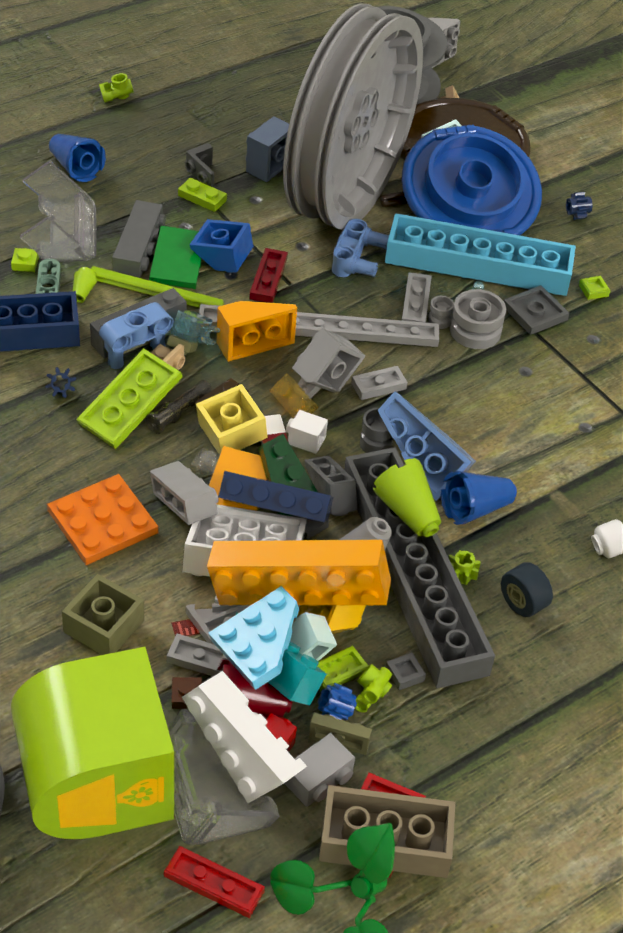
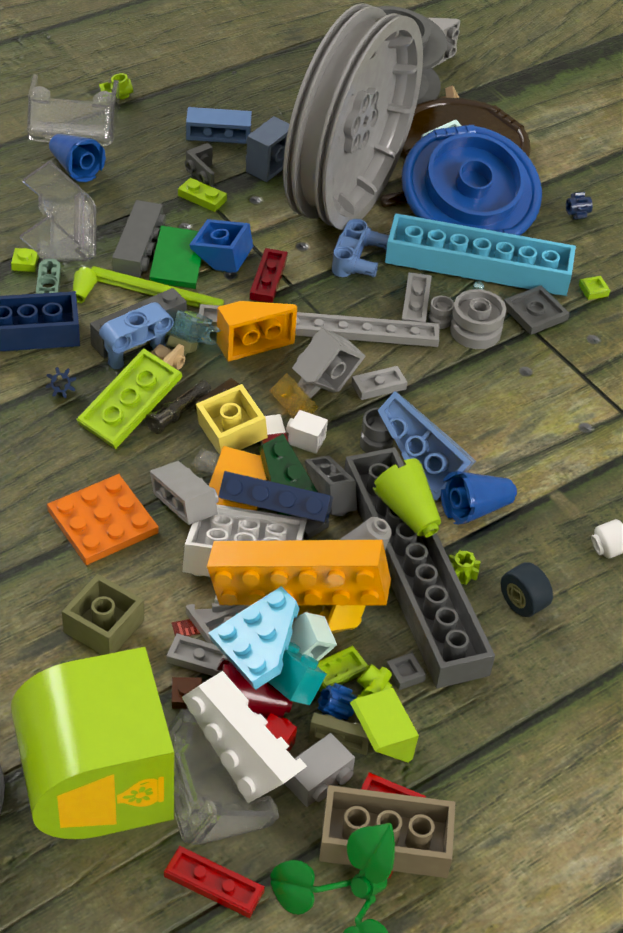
none -> clear windscreen [27,74,119,146]
none -> medium blue brick [186,107,252,144]
none -> lime slope [350,688,419,763]

